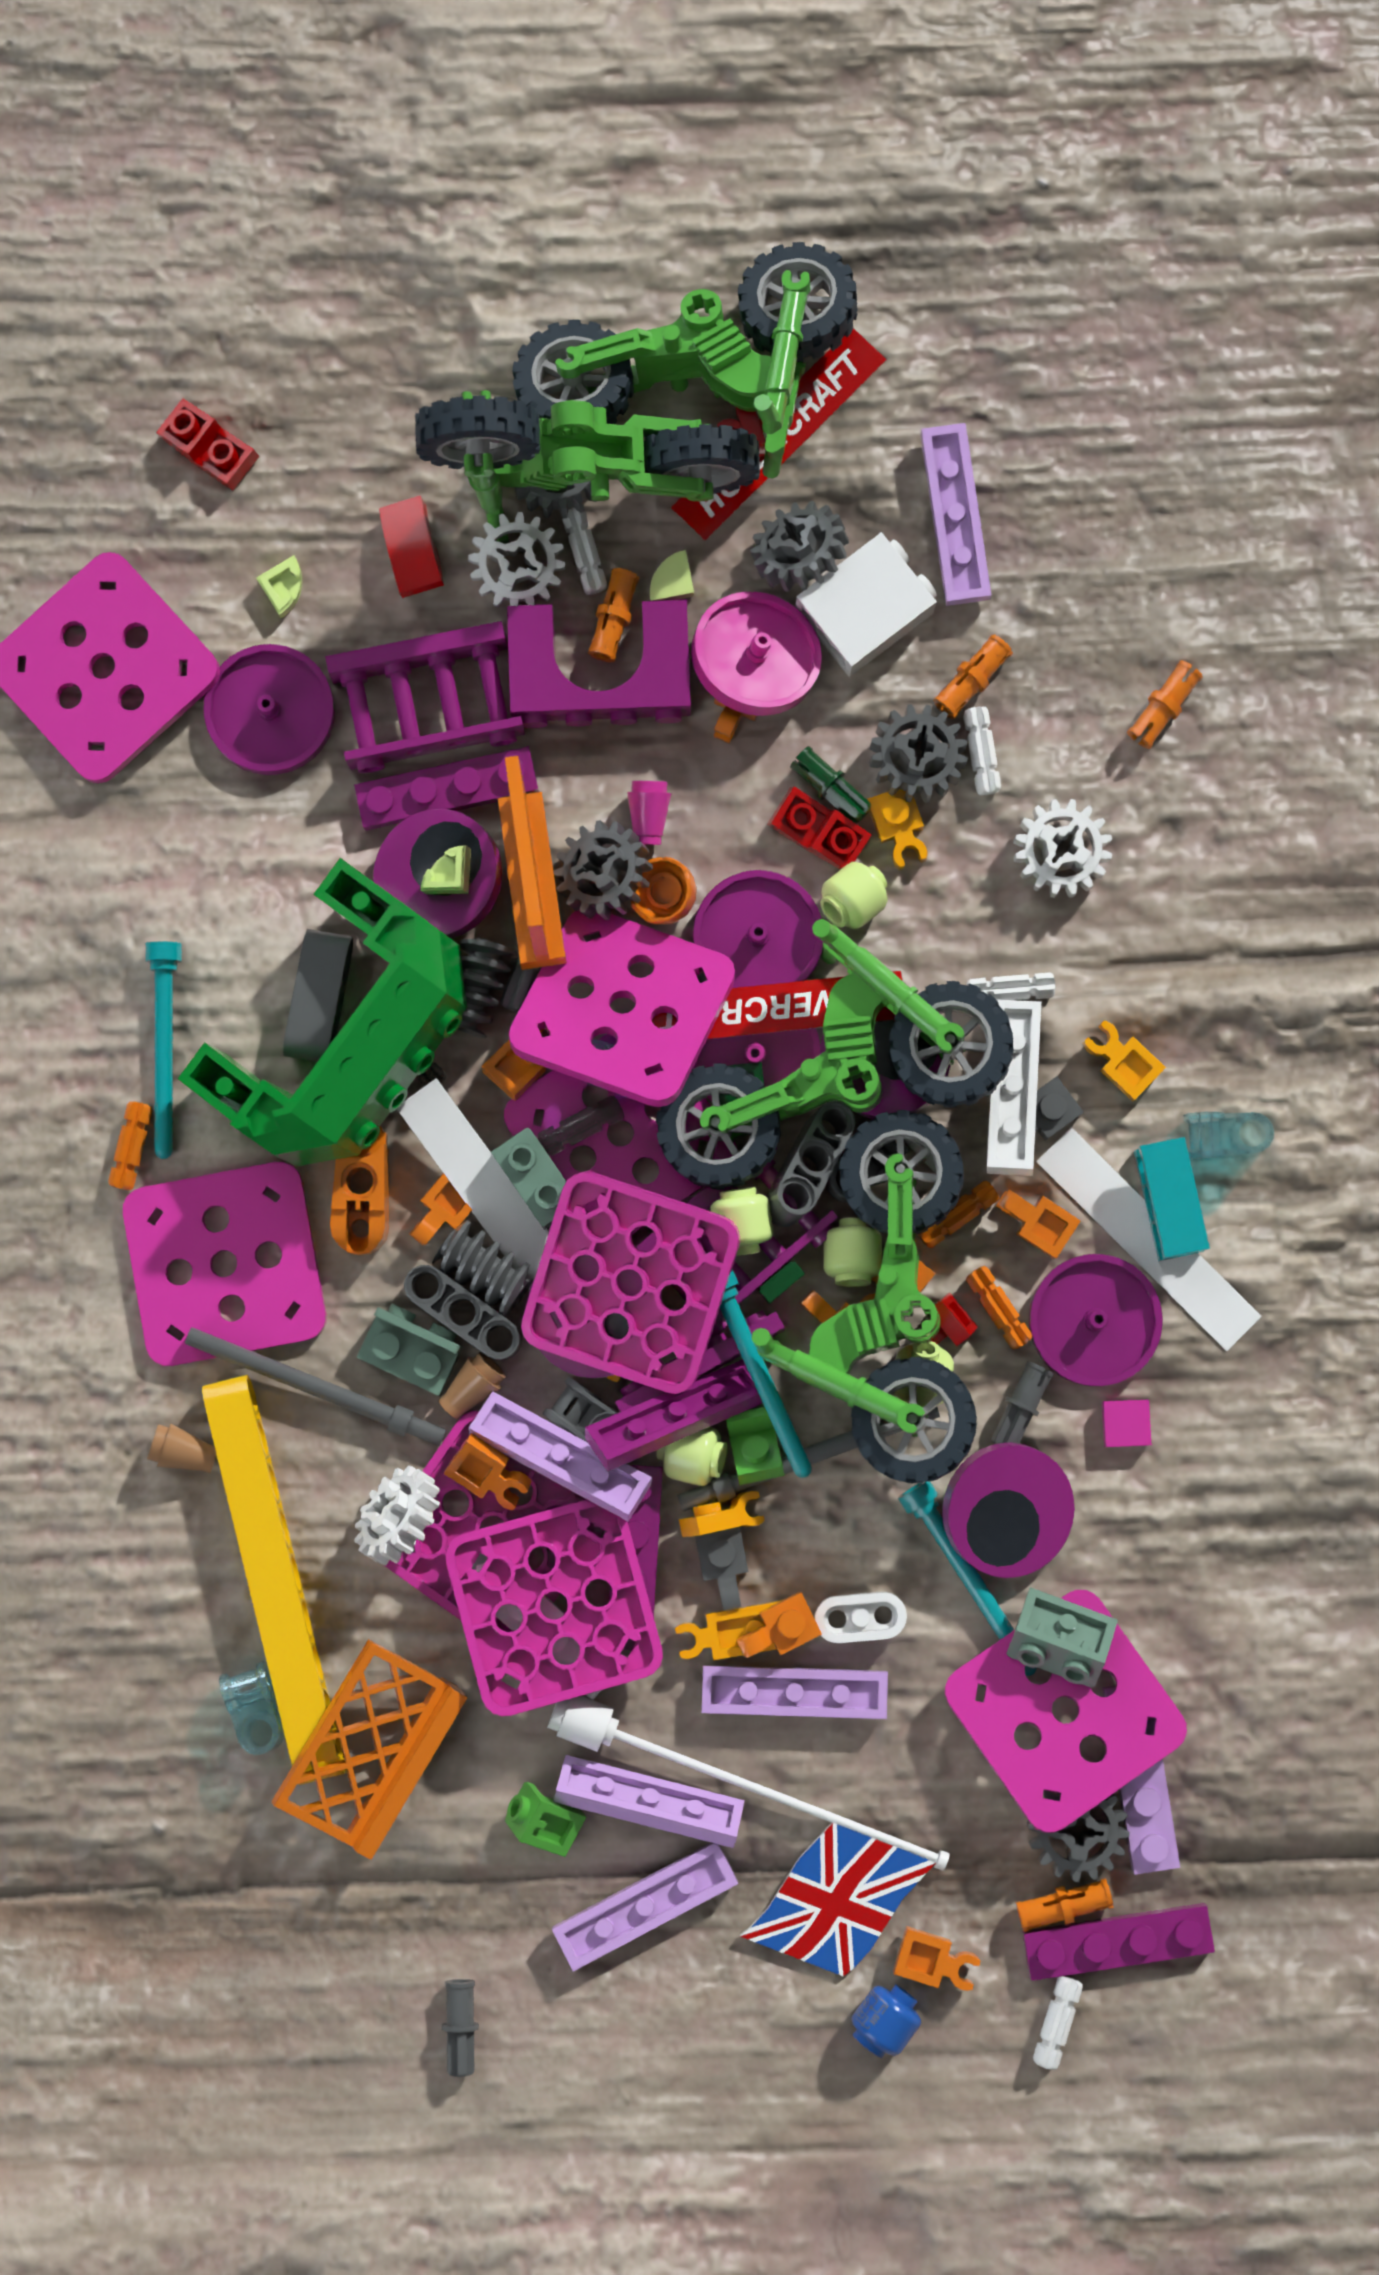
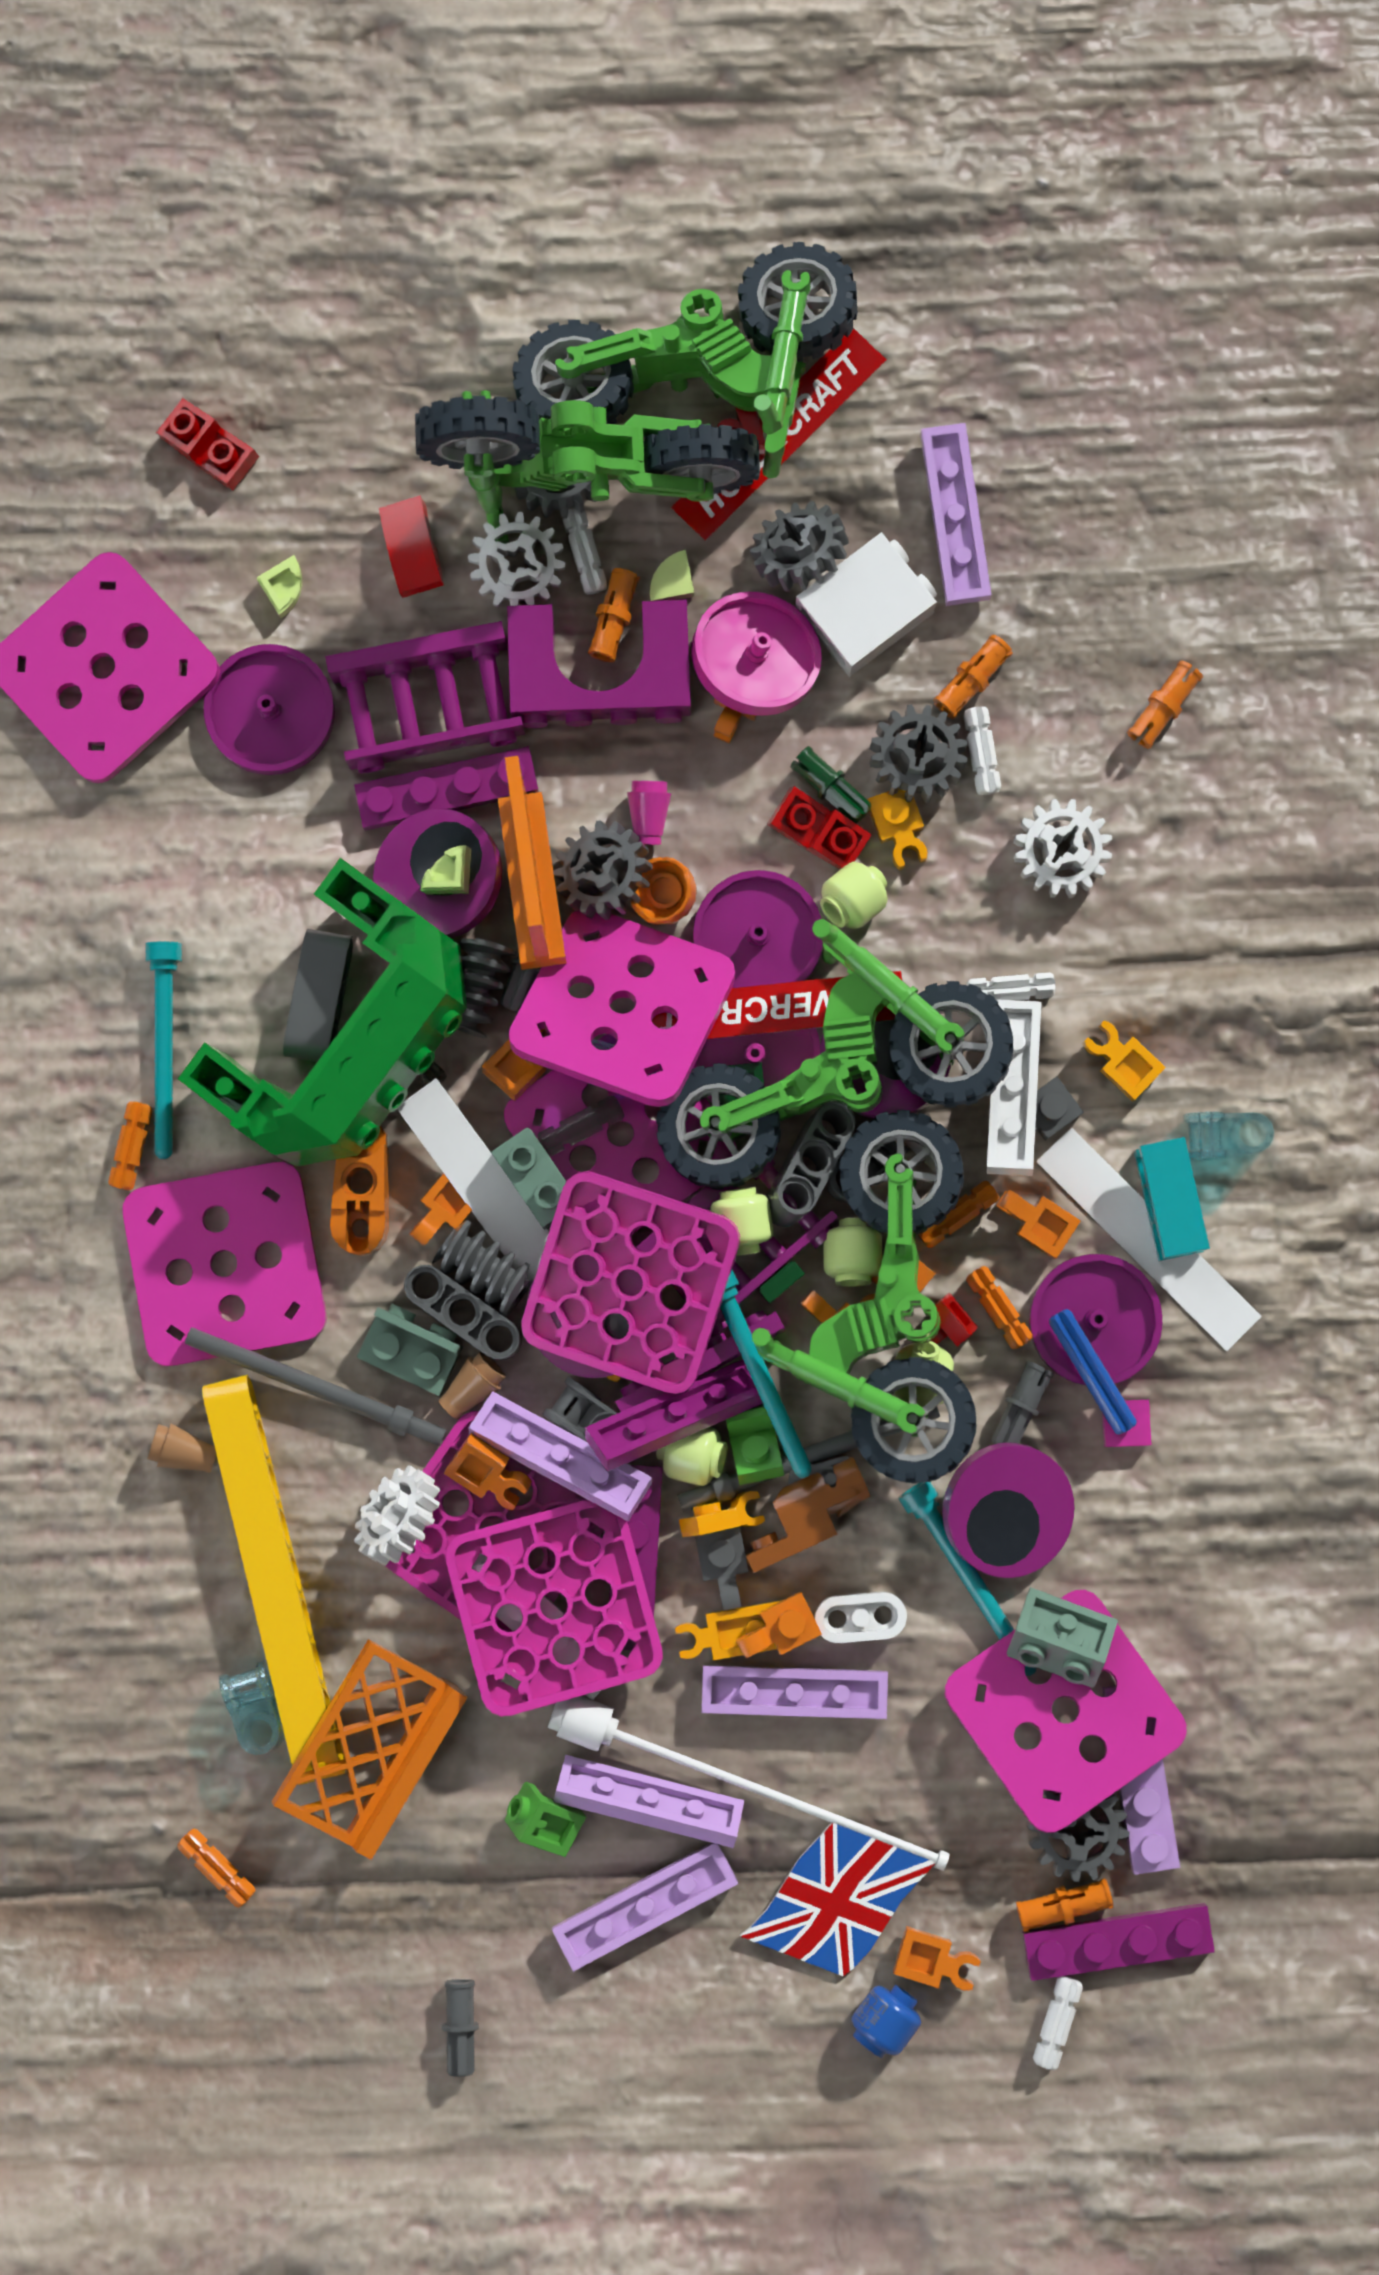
none -> orange axle [177,1829,256,1908]
none -> dark orange plate [745,1456,871,1573]
none -> blue axle [1049,1309,1137,1435]

